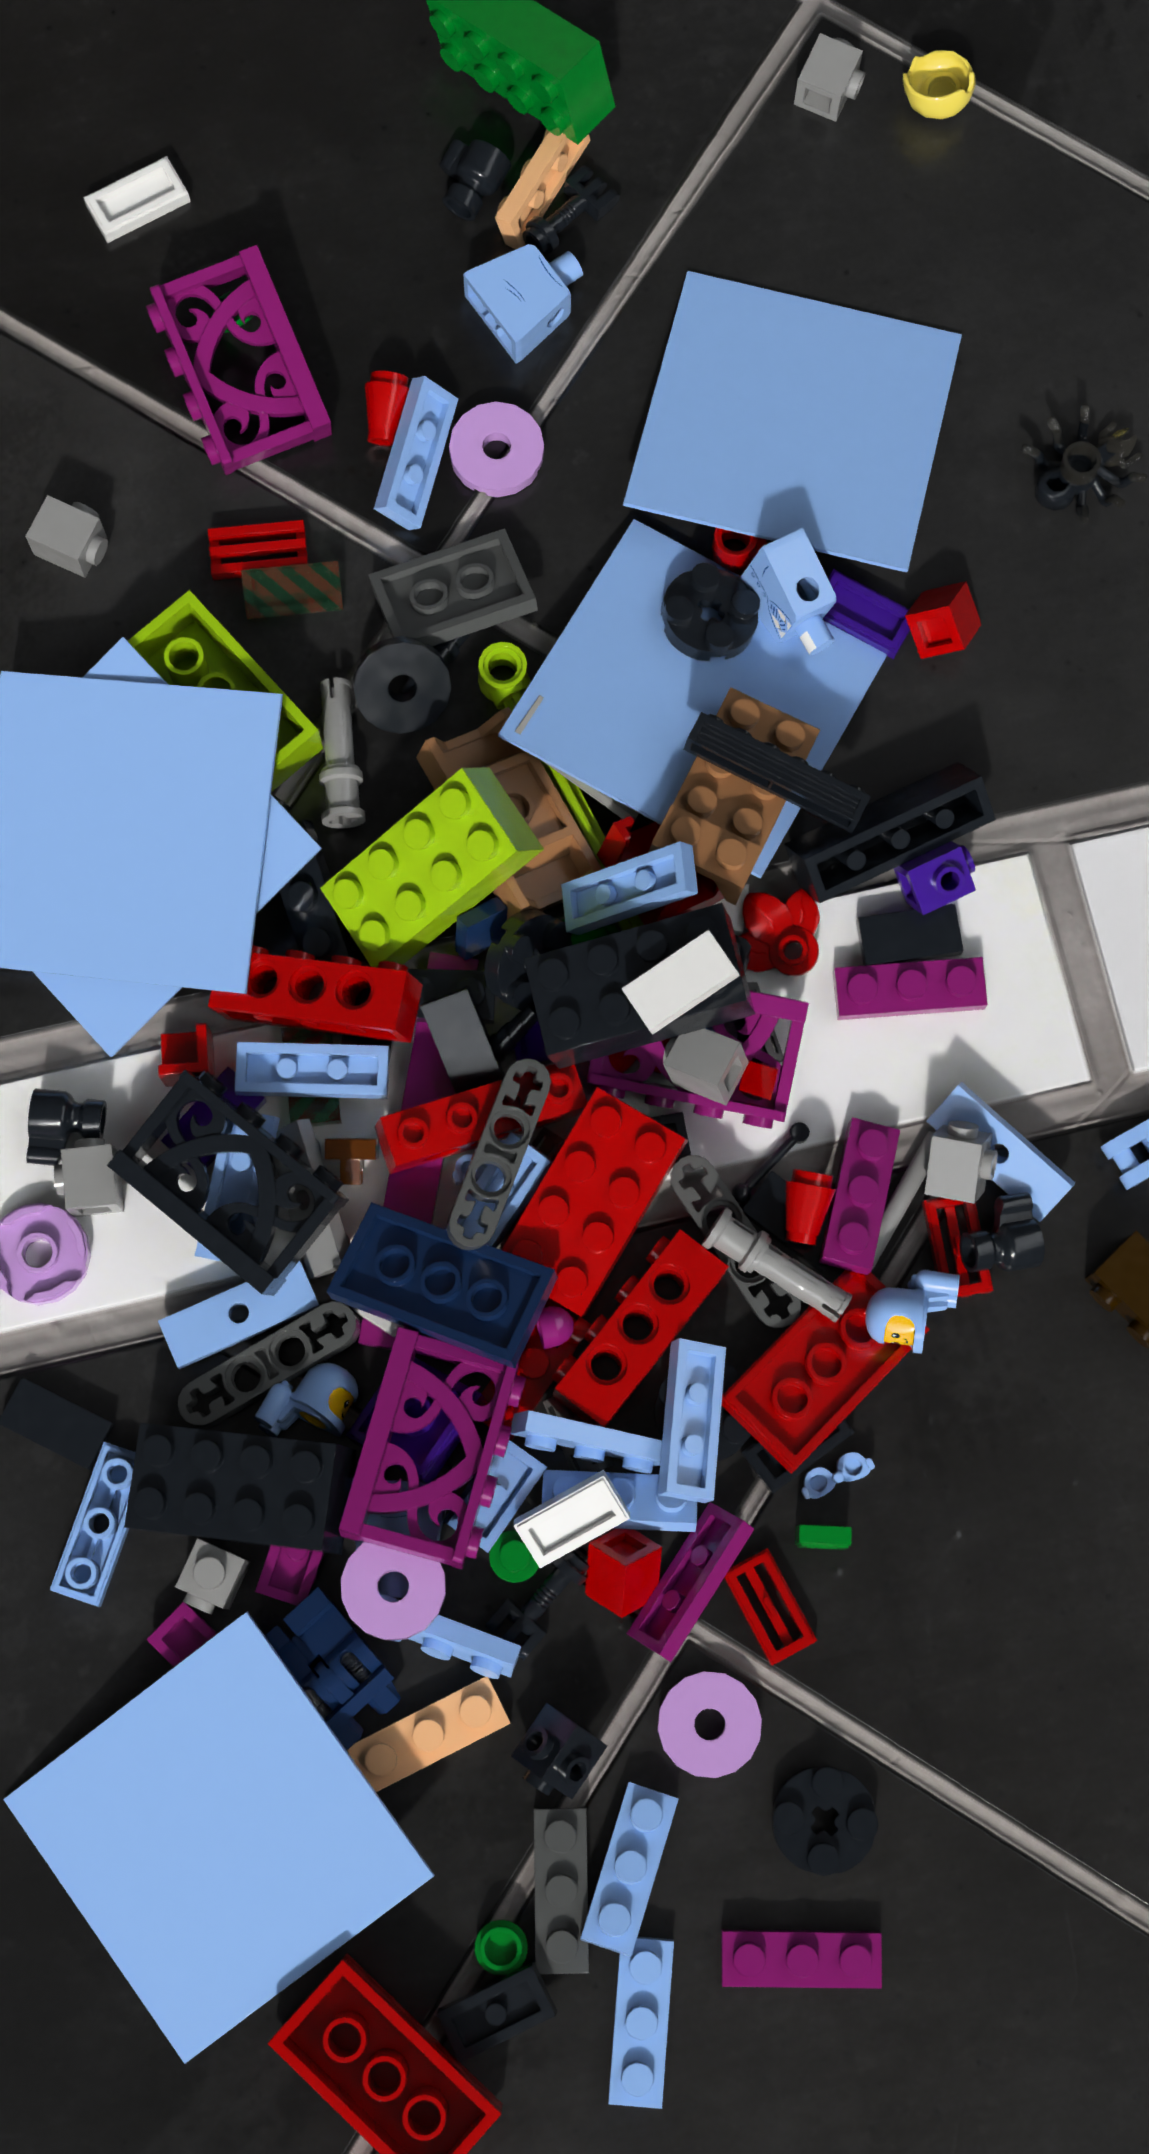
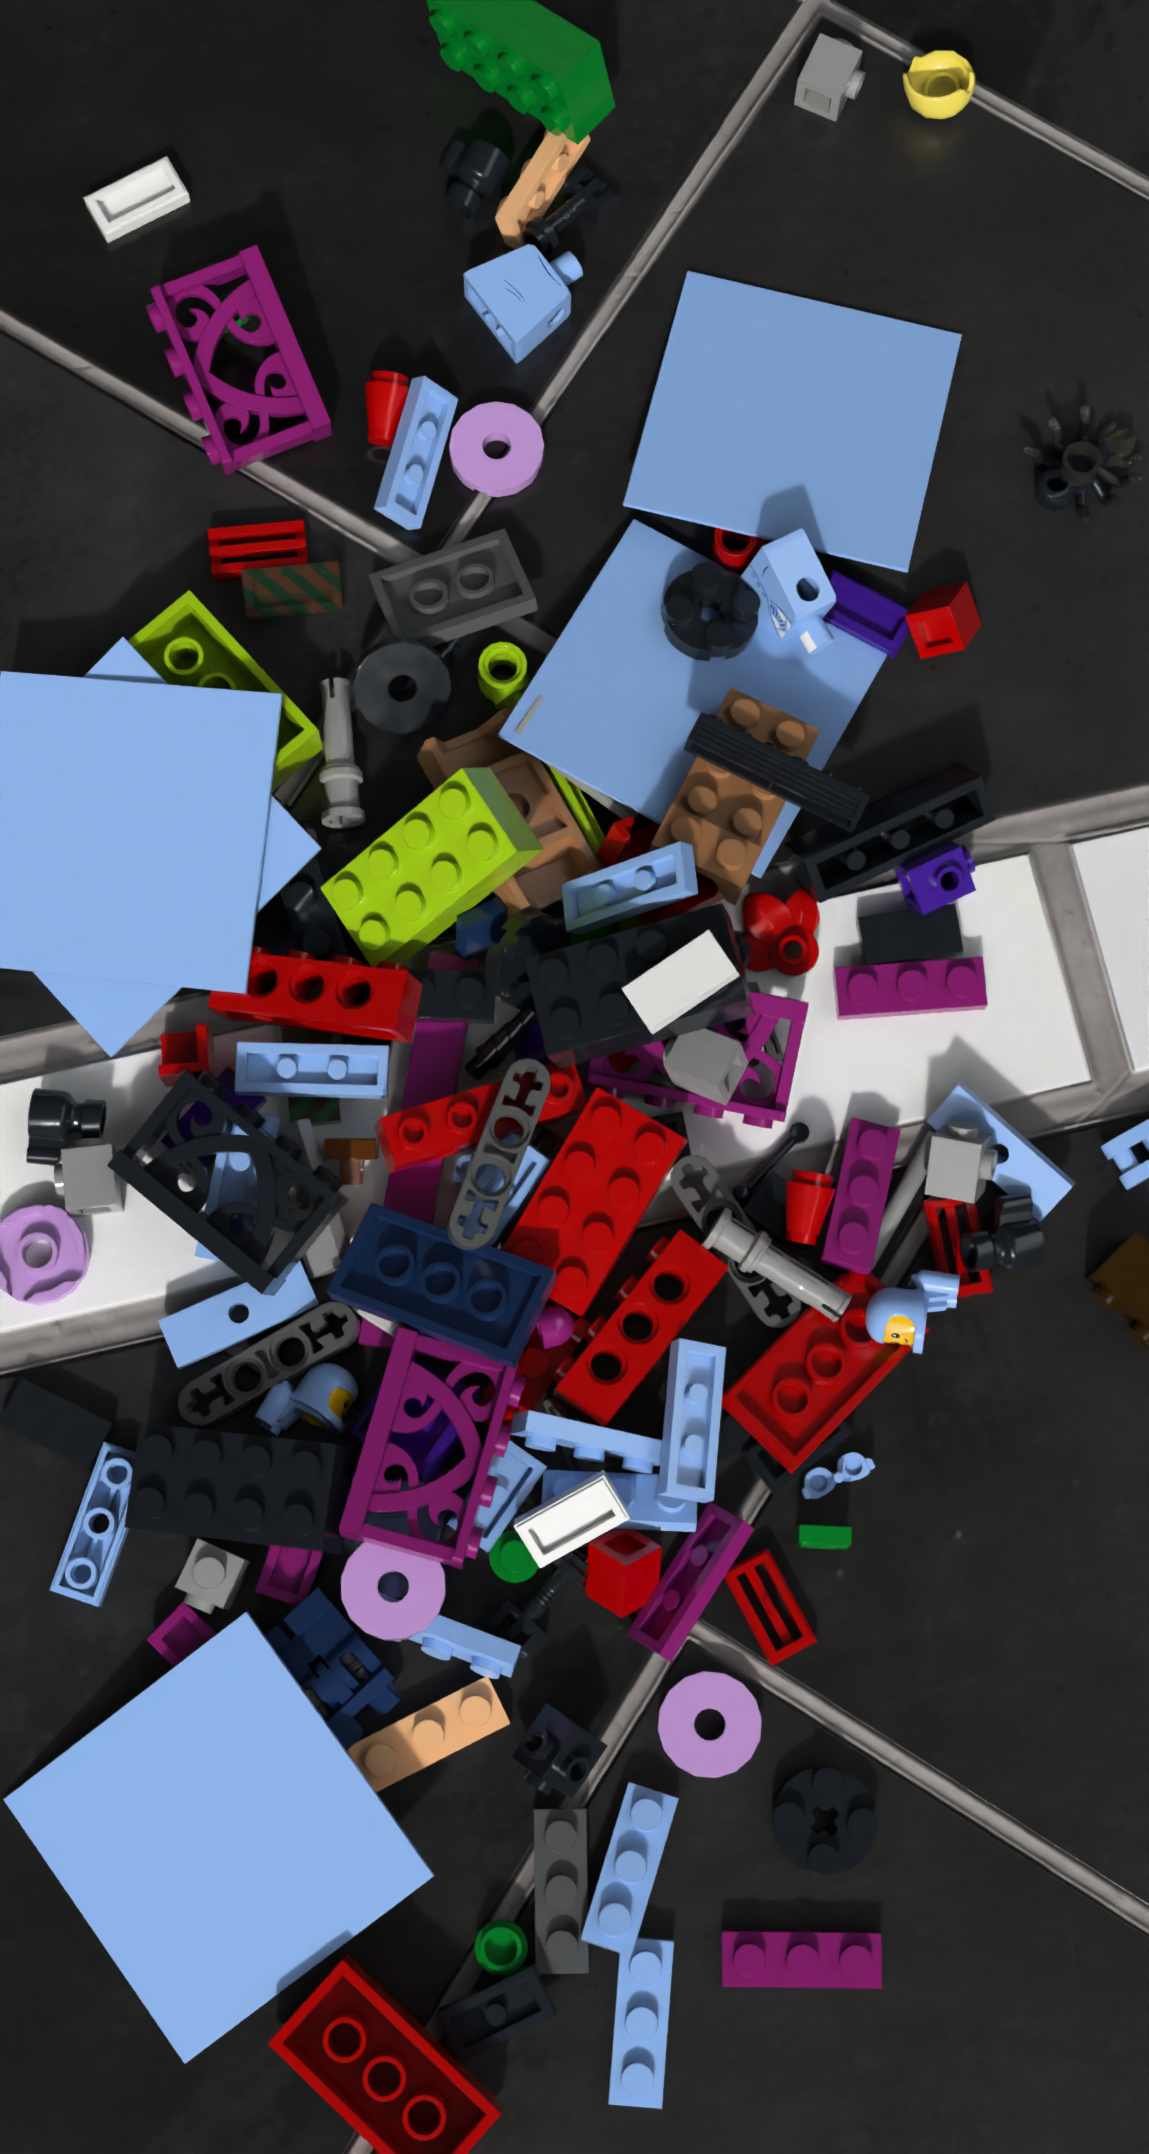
light grey brick [25,495,108,578] -> none
black tile [420,986,505,1094] -> none
red piece [738,1060,779,1100] -> none

